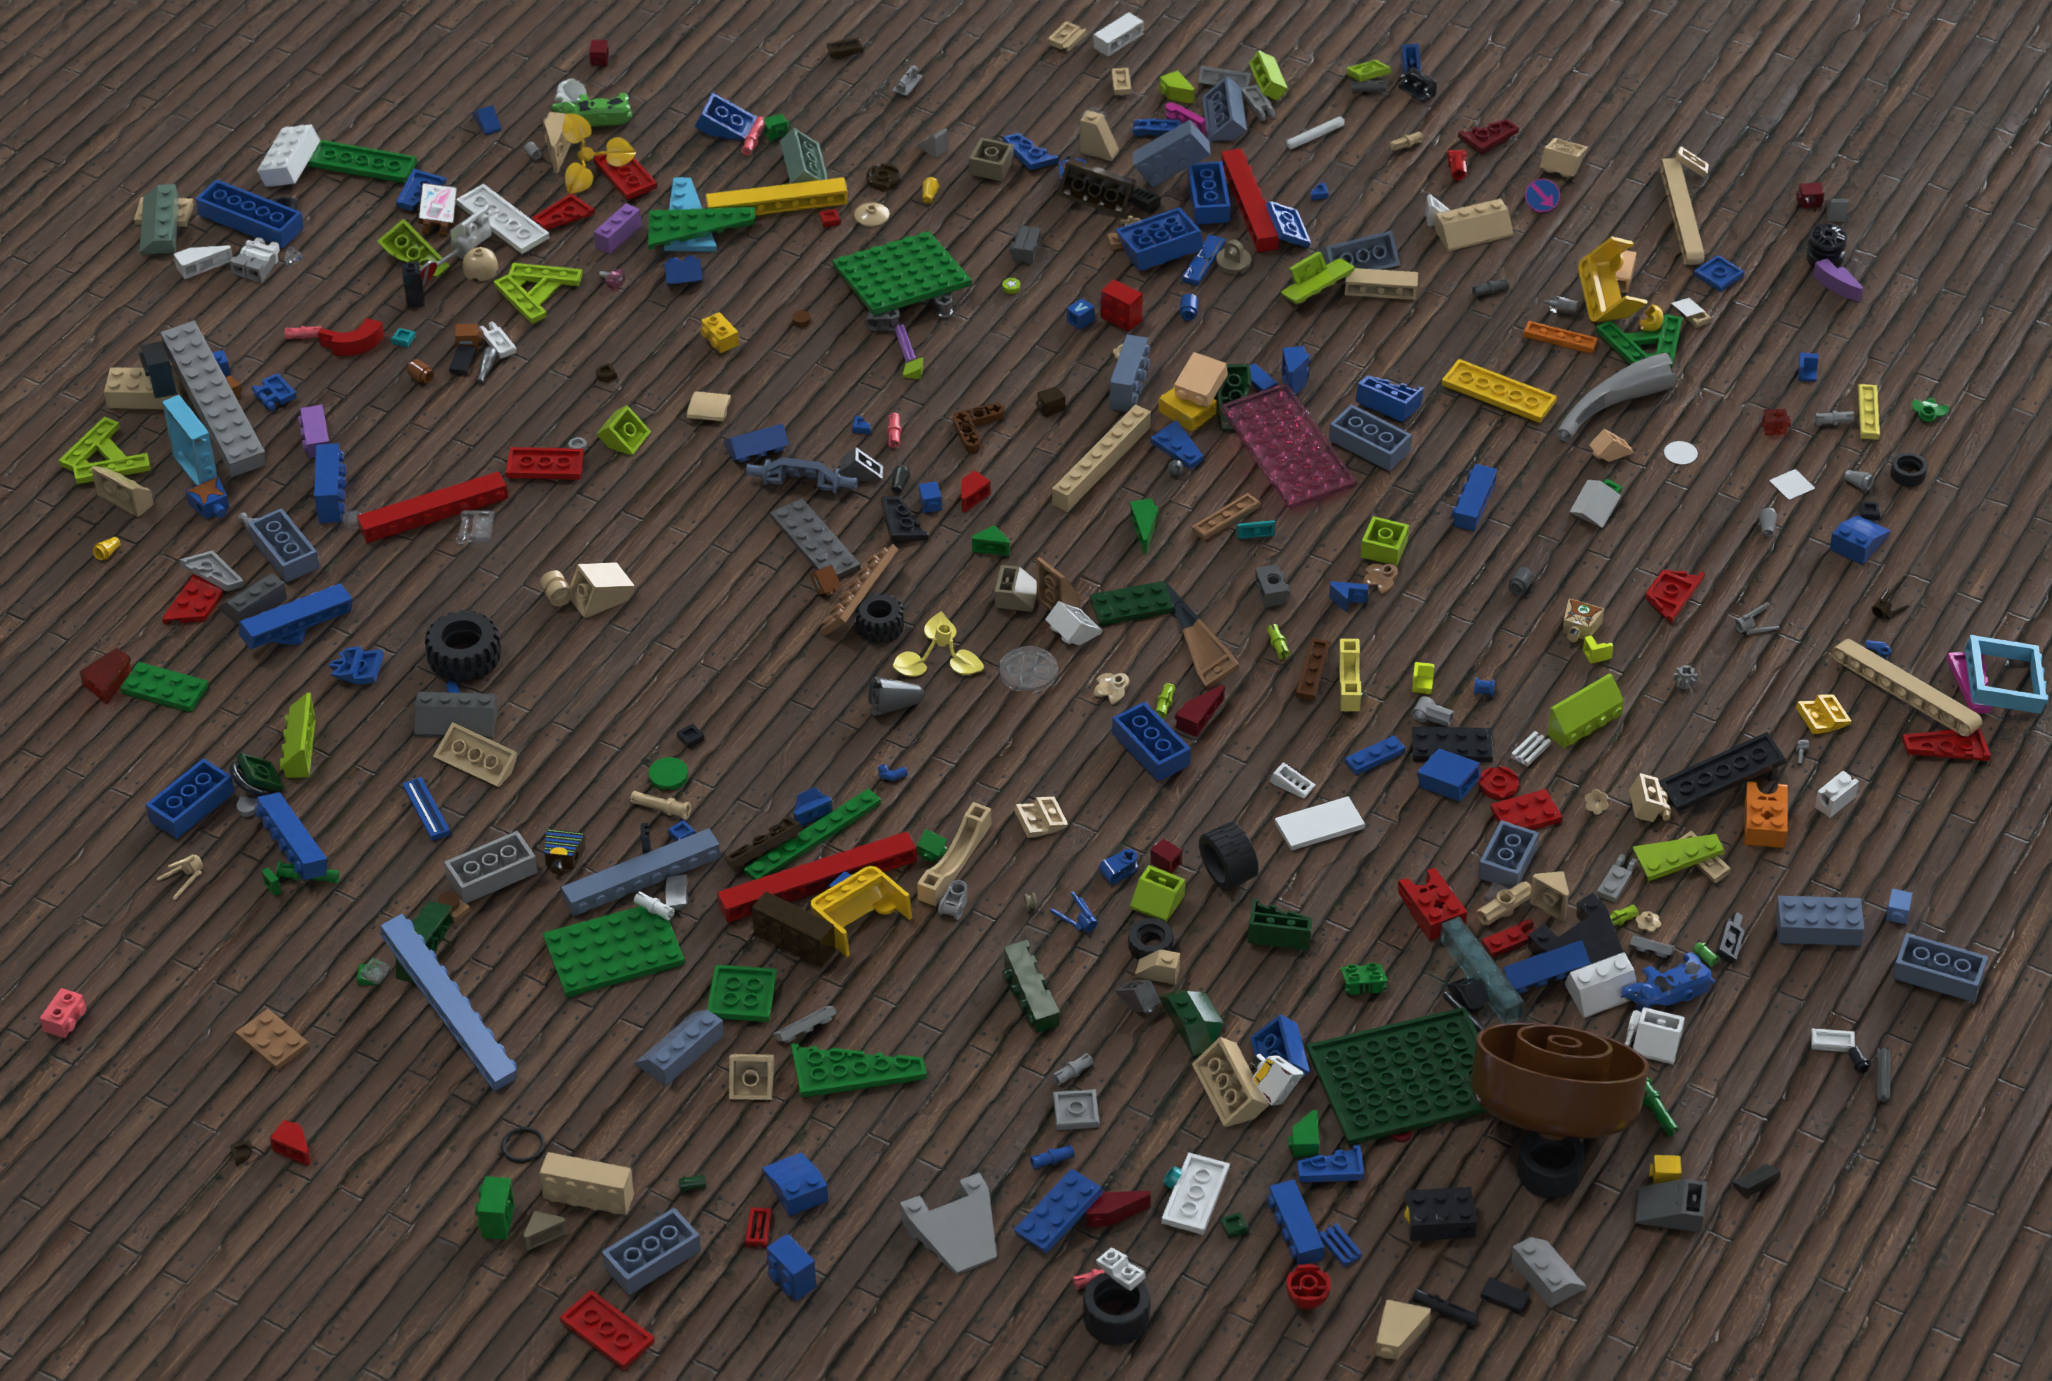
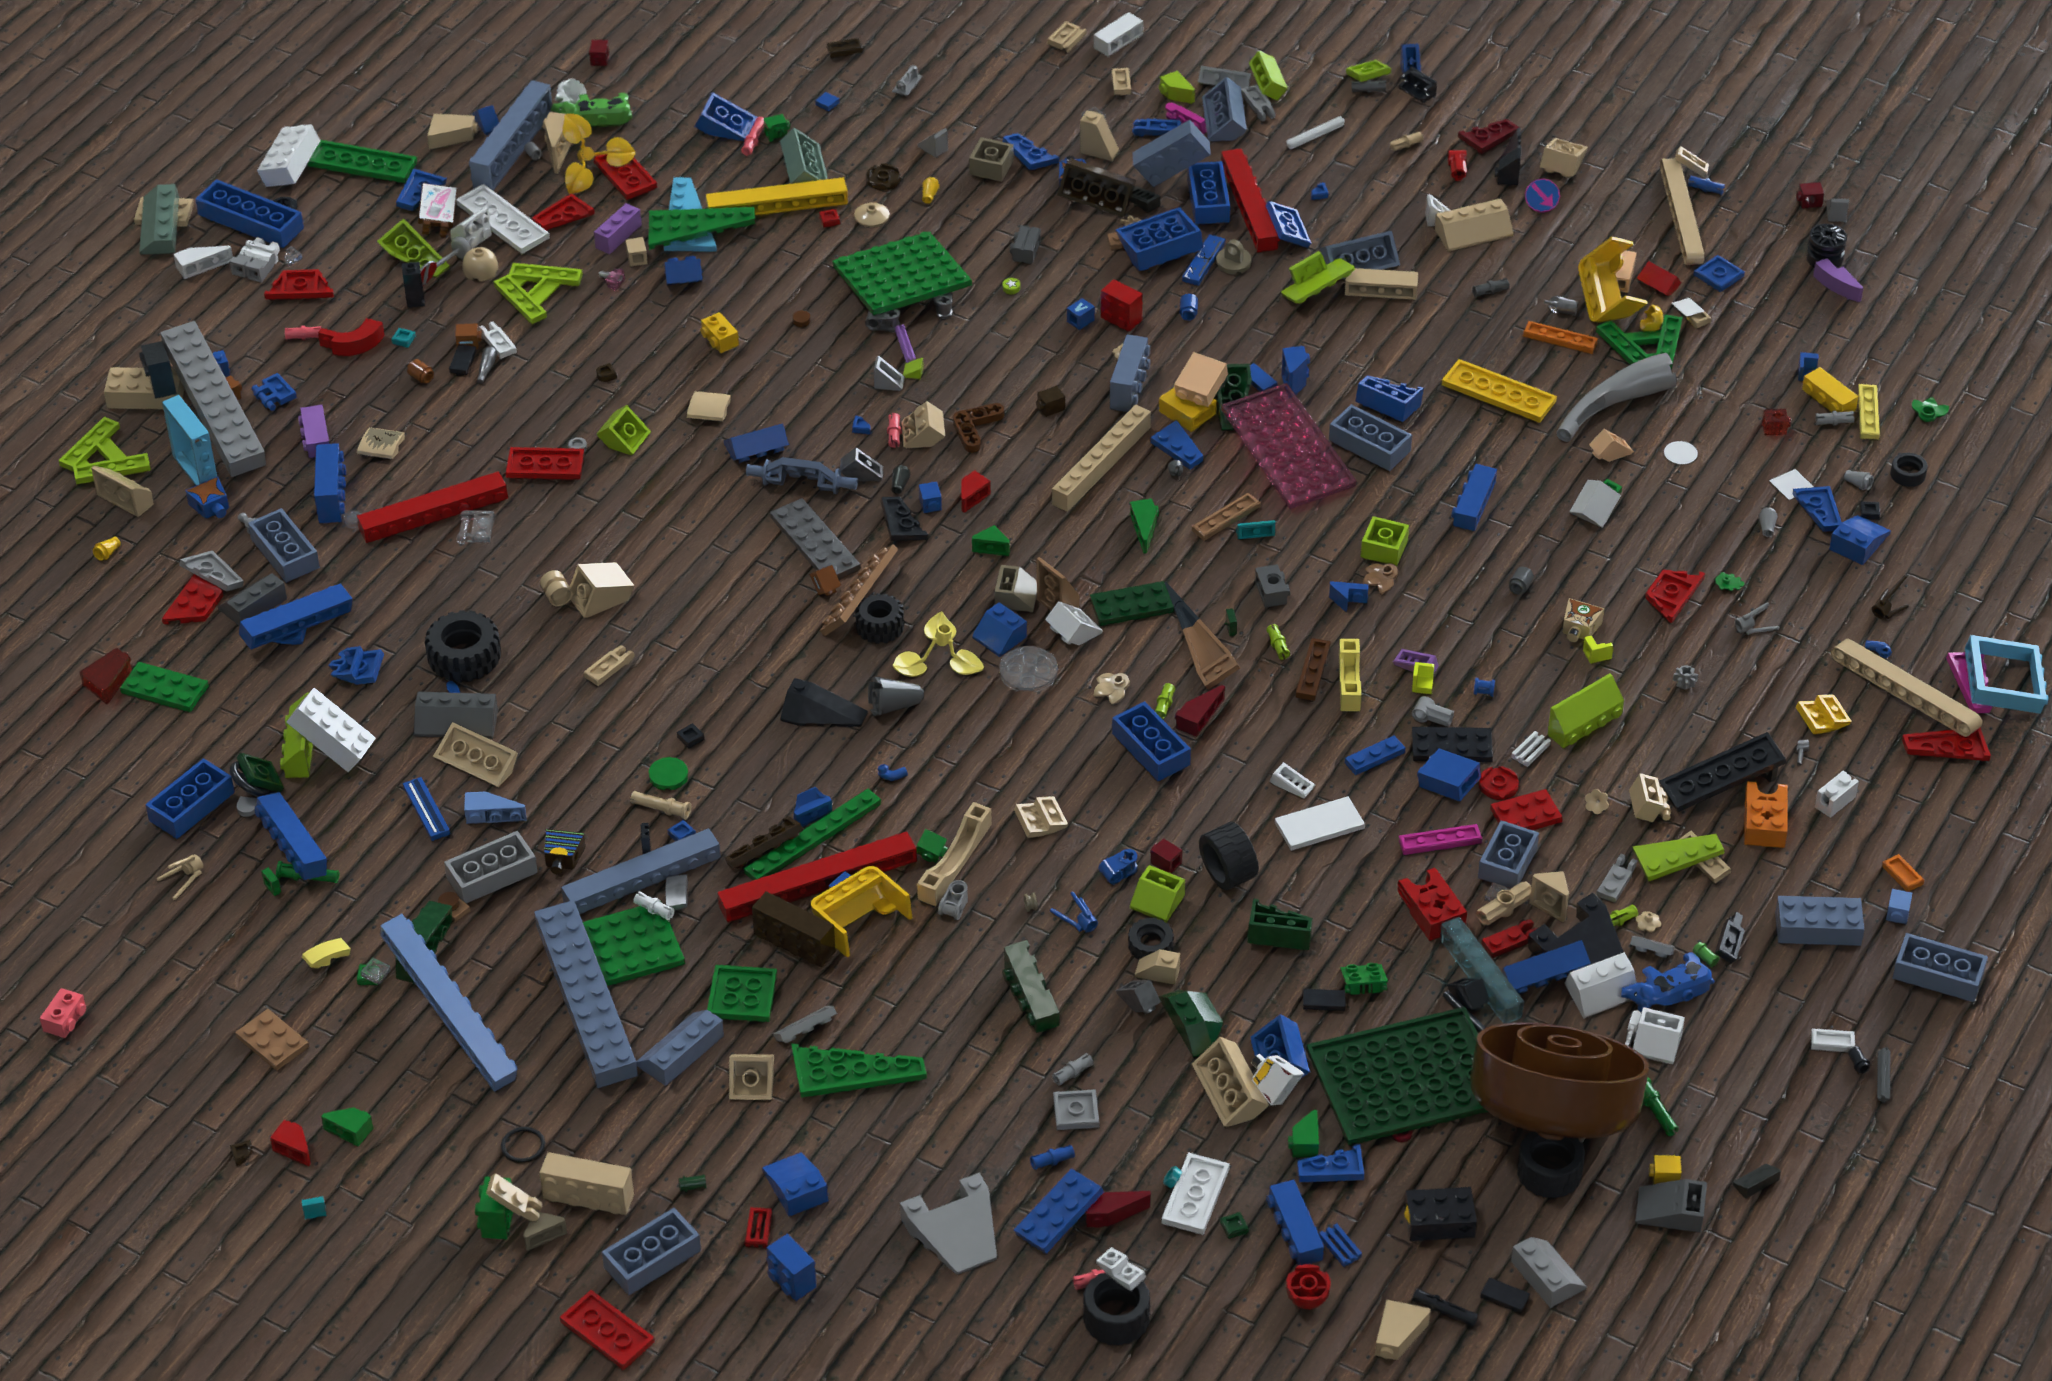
none -> red wing [264,269,334,300]
none -> white brick [287,688,375,772]
none -> light yellow slope [302,938,351,968]
none -> teal tile [302,1196,327,1219]
none -> green slope [321,1107,373,1146]
none -> slope [357,427,405,459]
none -> tan slope [427,114,478,149]
none -> medium blue slope [464,792,527,824]
none -> sand blue brick [469,80,553,191]
none -> tan hinge [486,1173,542,1222]
none -> sand blue brick [534,900,638,1088]
none -> tan hinge [584,645,635,686]
none -> tan brick [626,237,647,267]
none -> black wedge [780,678,868,727]
none -> blue tile [815,92,839,111]
none -> light grey slope [874,356,905,391]
none -> tan slope [902,401,945,448]
none -> blue slope [972,602,1027,657]
none -> dark green tile [1225,608,1237,636]
none -> black tile [1303,989,1345,1011]
none -> medium lavender slope [1393,649,1438,673]
none -> dark pink tile [1398,824,1482,855]
none -> black wedge [1494,128,1521,186]
none -> red brick [1637,261,1681,296]
none -> blue pin [1688,175,1725,195]
none -> green piece [1715,572,1745,591]
none -> blue wing [1792,486,1842,532]
none -> yellow brick [1802,367,1859,413]
none -> orange tile [1882,854,1924,892]

